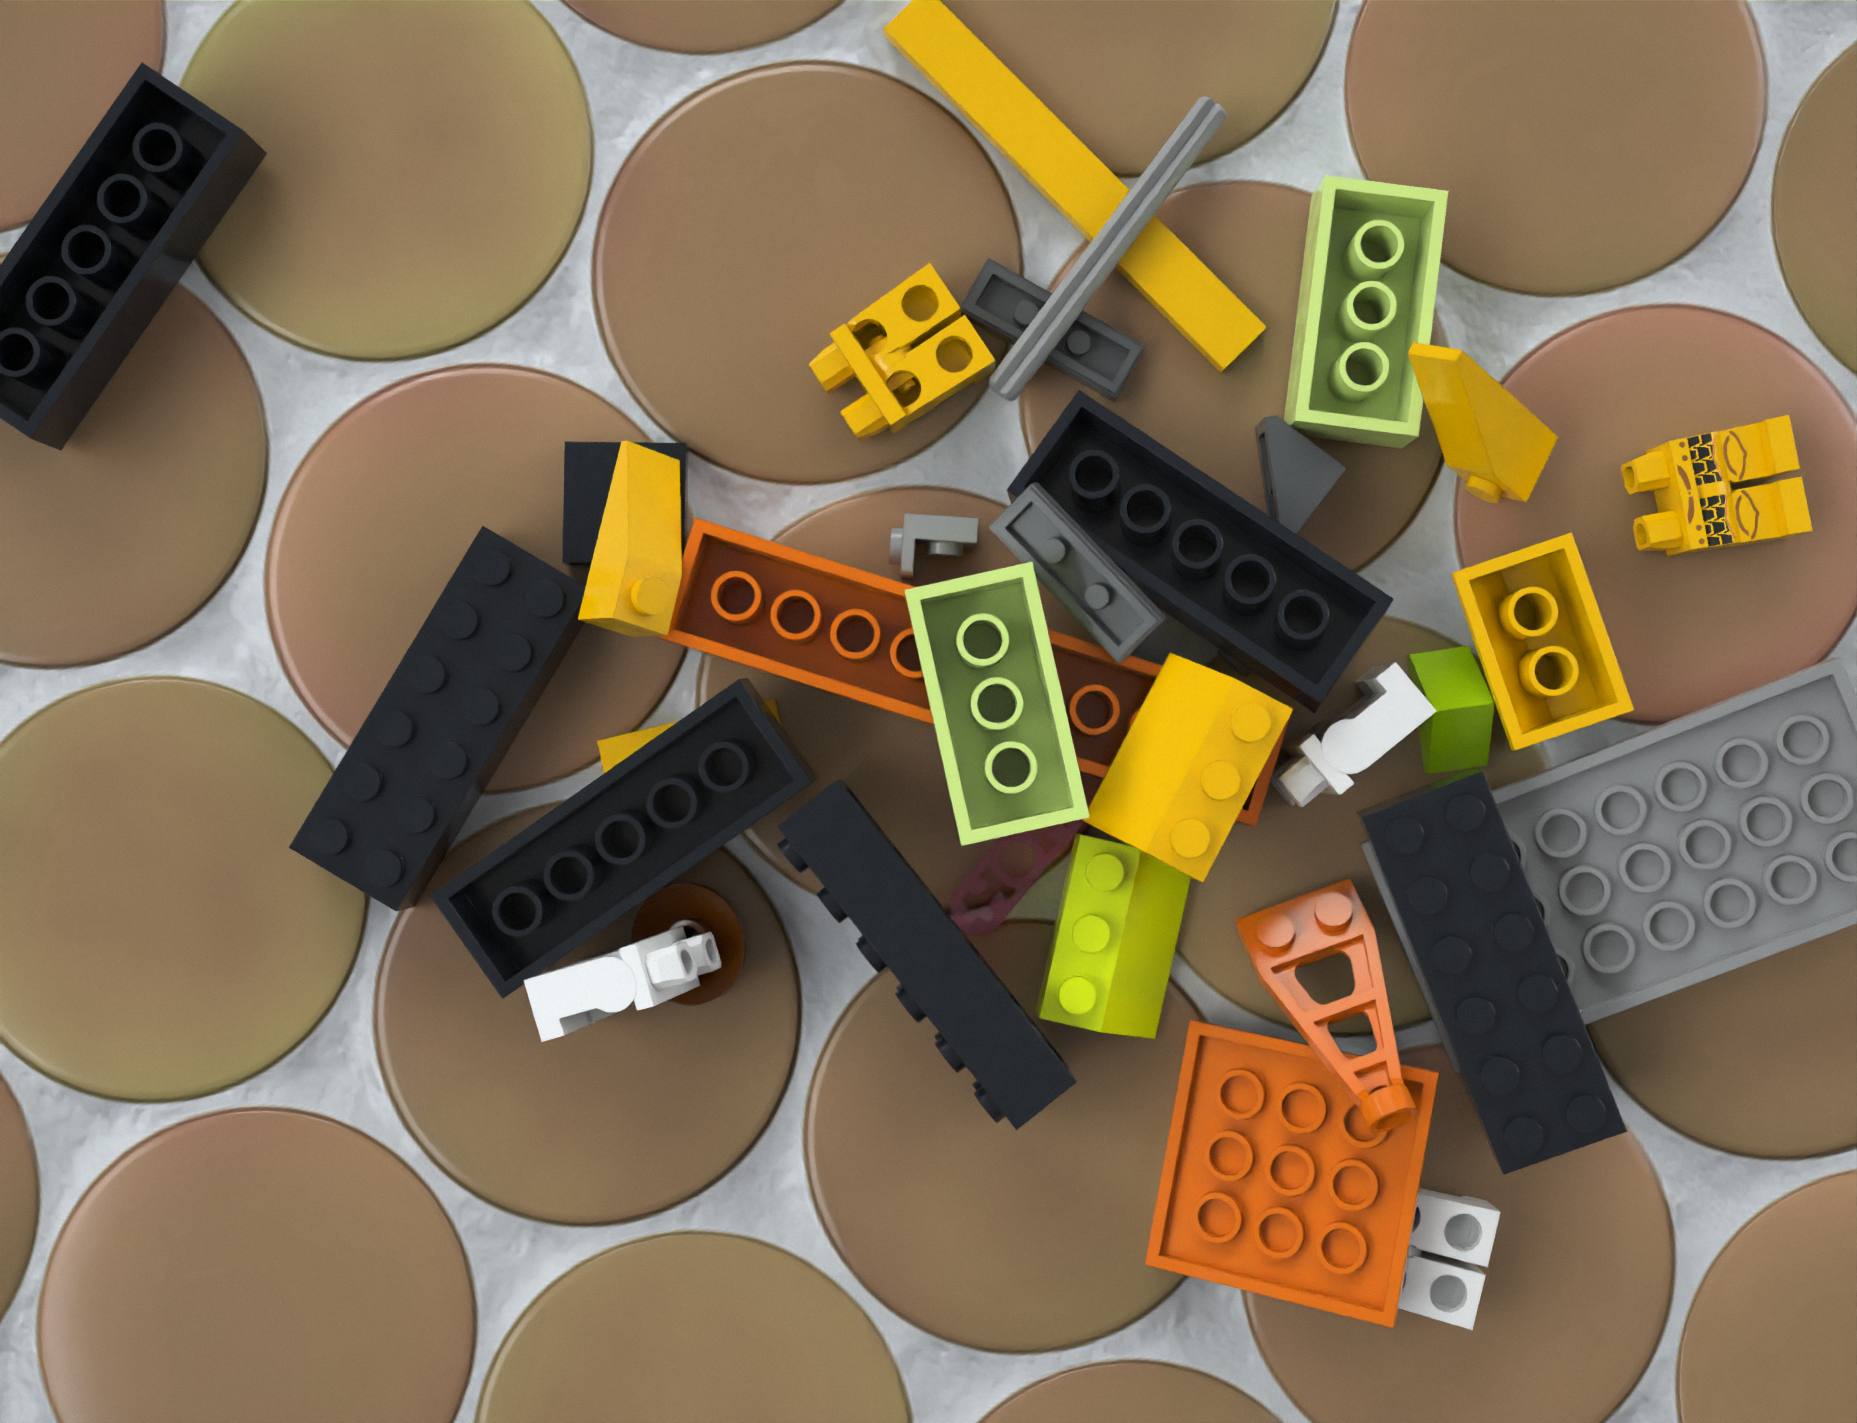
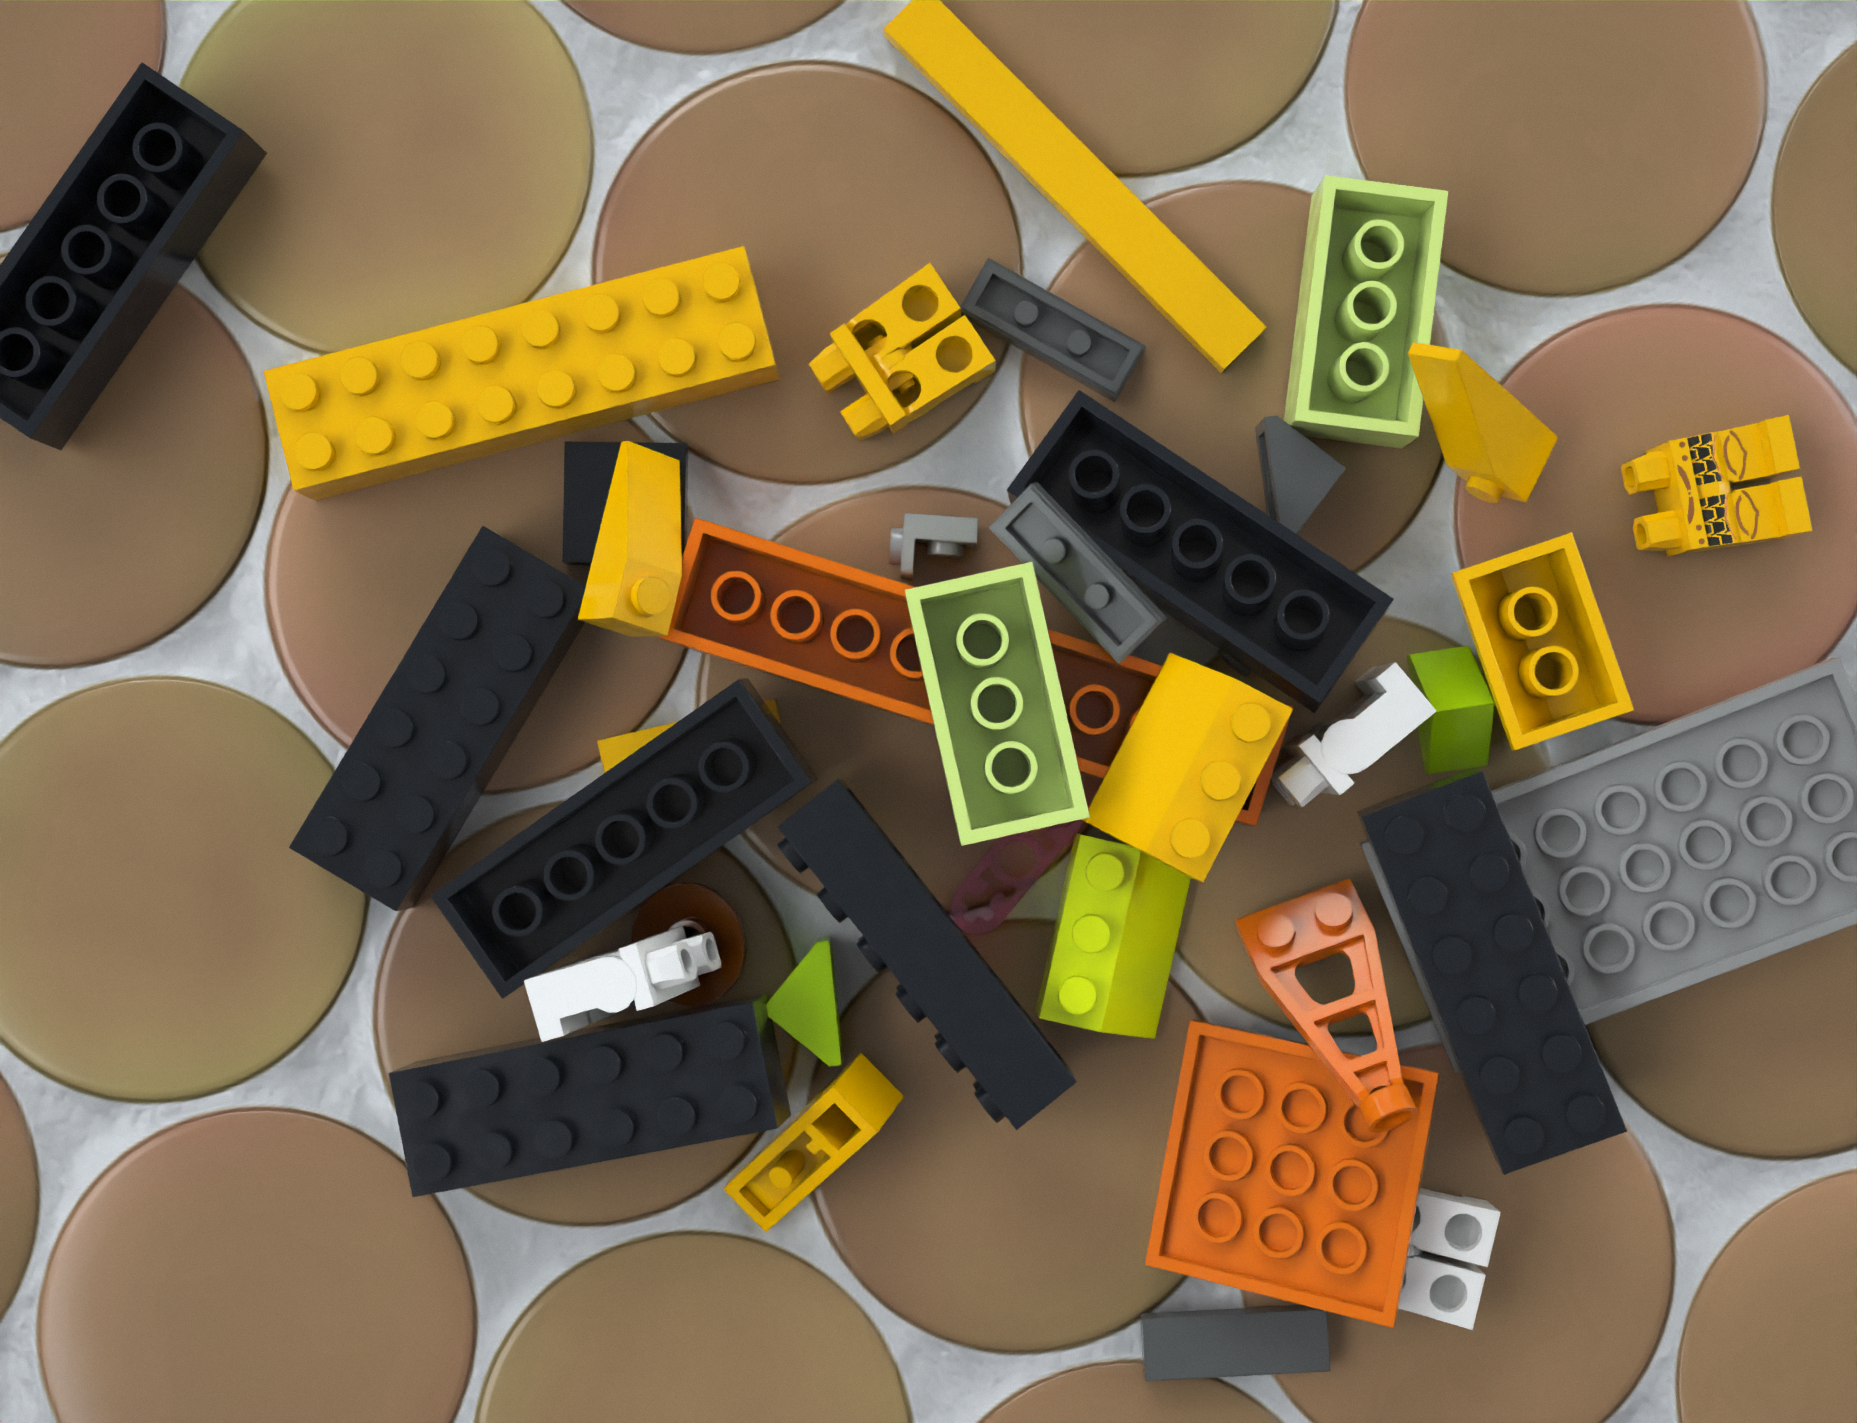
light grey axle [989,96,1226,402] -> none
none -> yellow brick [263,246,780,501]
none -> black brick [389,993,791,1197]
none -> yellow slope [723,1053,905,1232]
none -> lime slope [766,937,843,1067]
none -> dark grey tile [1140,1305,1330,1381]

